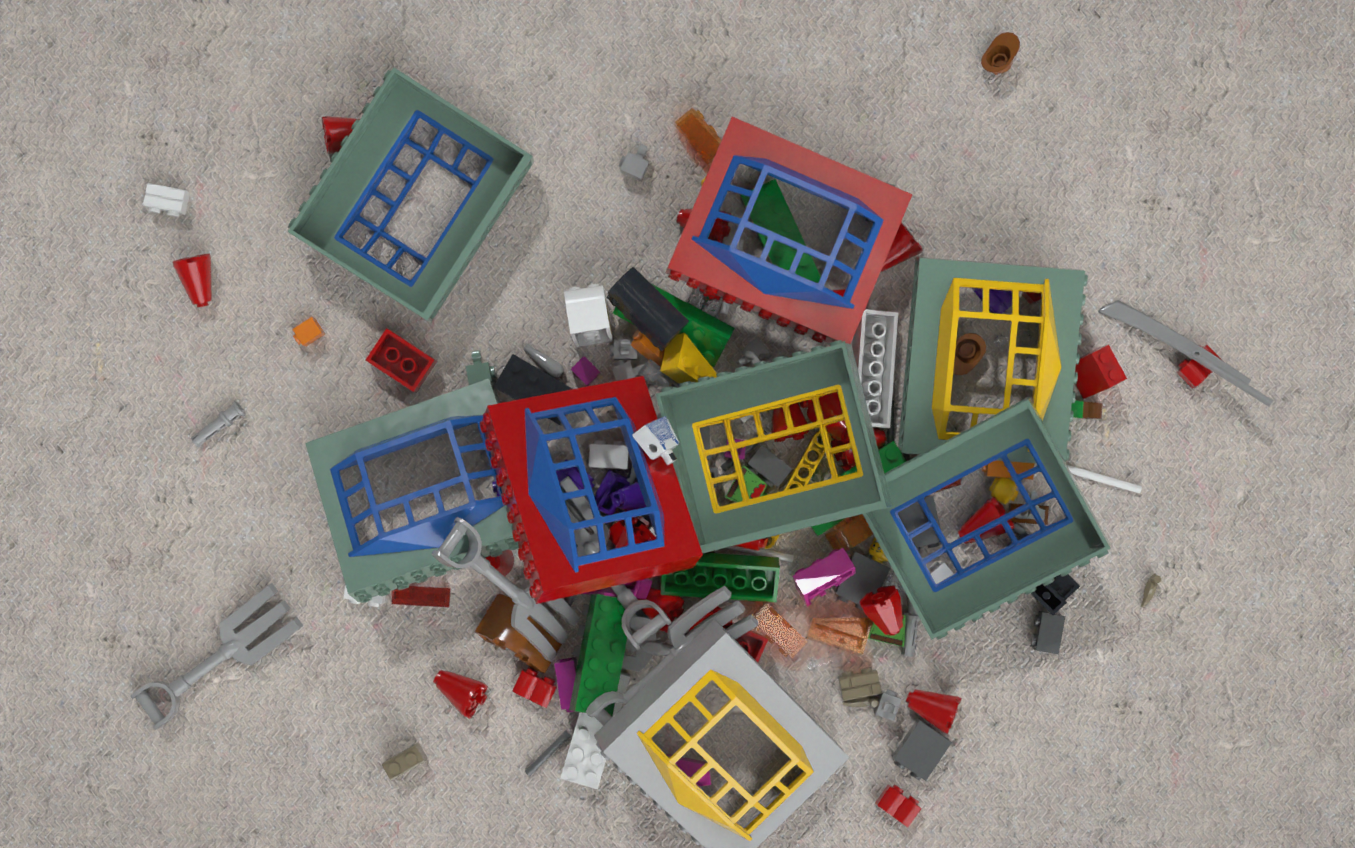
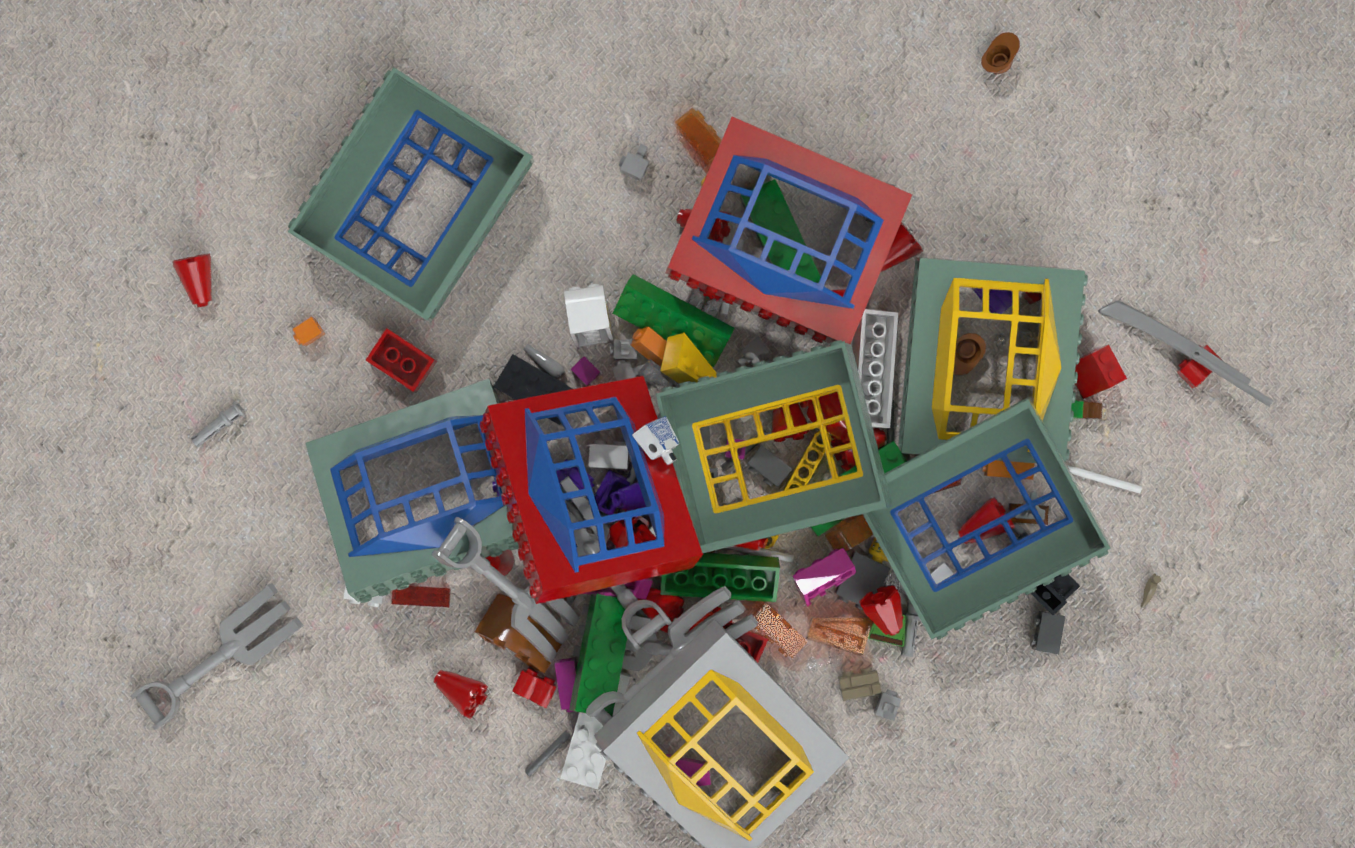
white brick [143,183,190,217] -> none
red cone [322,116,360,155] -> none
dark tan brick [382,742,427,781] -> none
sand green brick [466,350,496,385] -> none
black brick [606,267,689,351] -> none
bright green torso [725,466,769,502] -> none
dark tan bar [842,696,879,708] -> none
red brick [875,784,922,827] -> none
dark grey brick [892,718,952,781] -> none
dark grey brick [898,496,941,551] -> none
red cone [906,689,962,734] -> none
yellow head [989,477,1019,504] -> none

